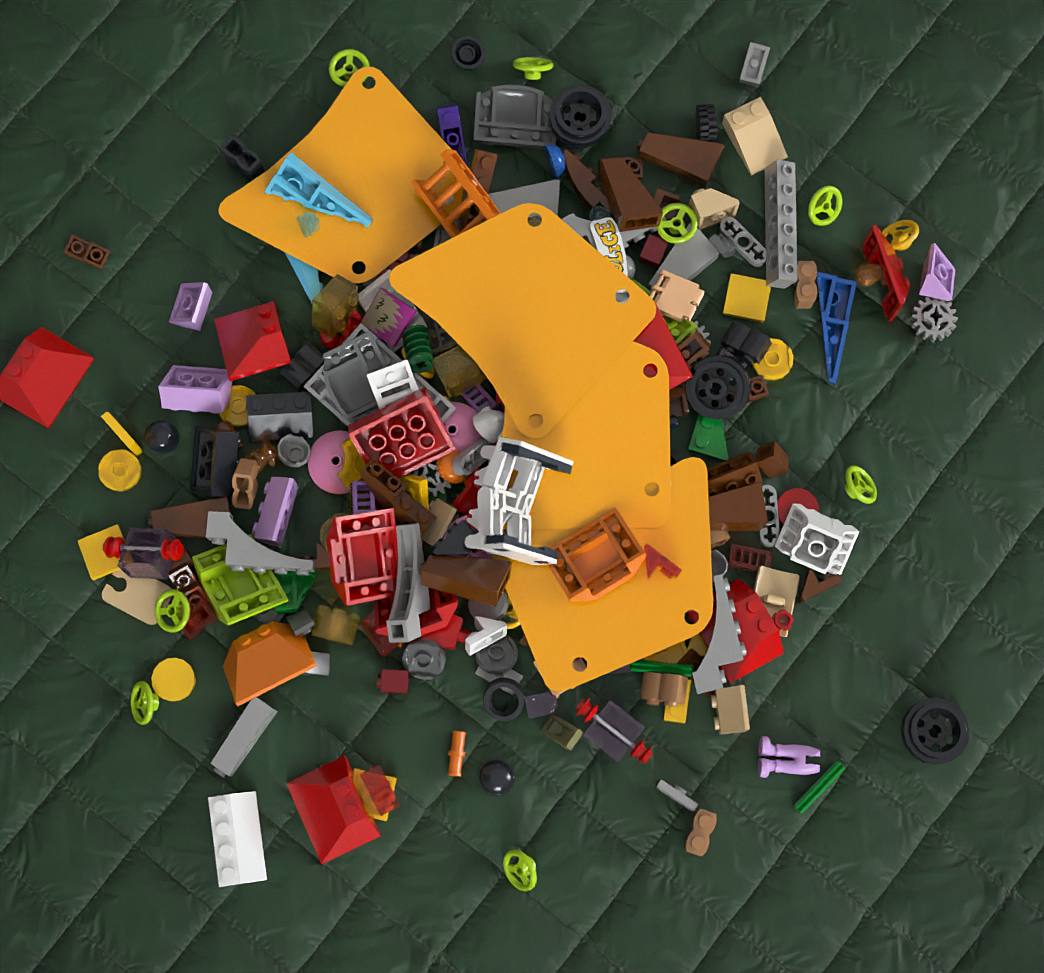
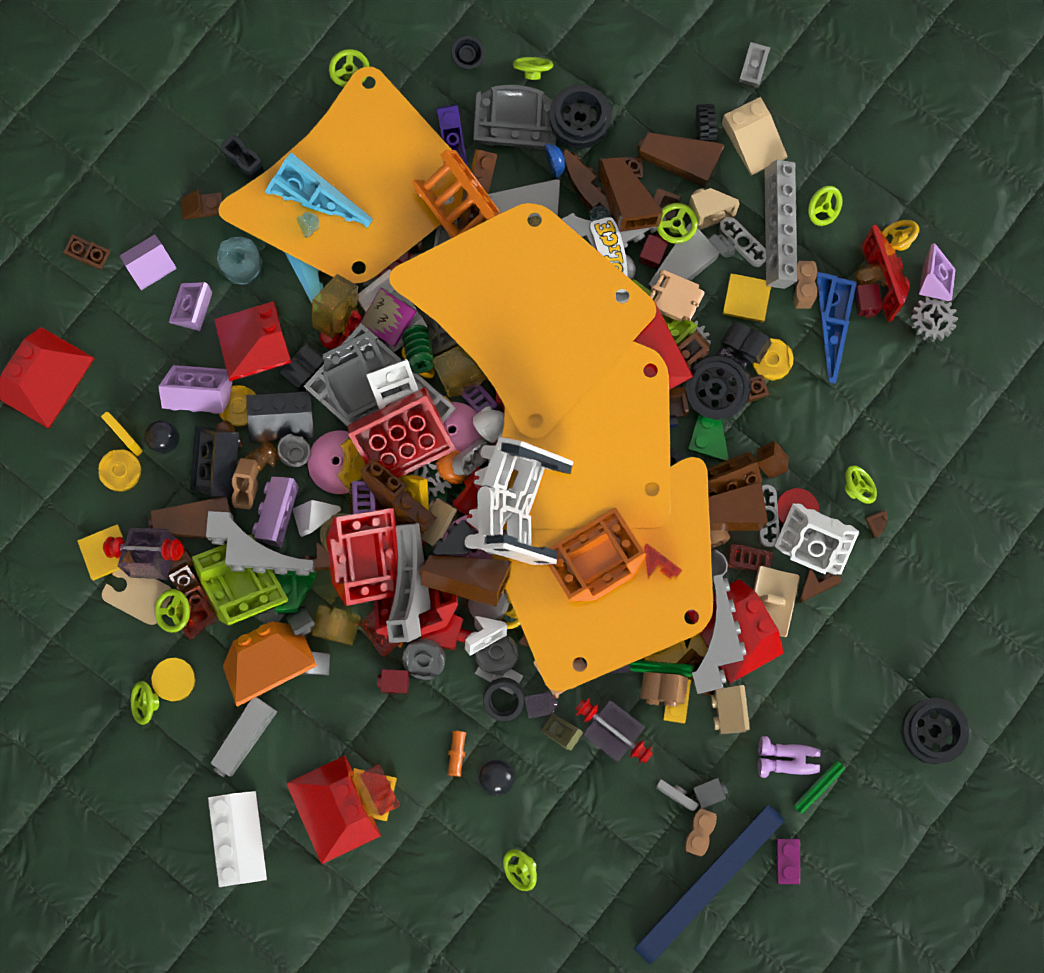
red plate [772,610,793,631] -> none
none -> lavender slope [120,234,177,290]
none -> reddish brown slope [181,190,223,220]
none -> clear light blue brick [217,237,262,284]
none -> white slope [293,500,341,537]
none -> dark blue beam [634,804,784,965]
none -> dark grey brick [692,778,728,809]
none -> magenta plate [777,839,800,884]
none -> dark red brick [854,283,882,318]
none -> reddish brown tile [865,510,888,538]

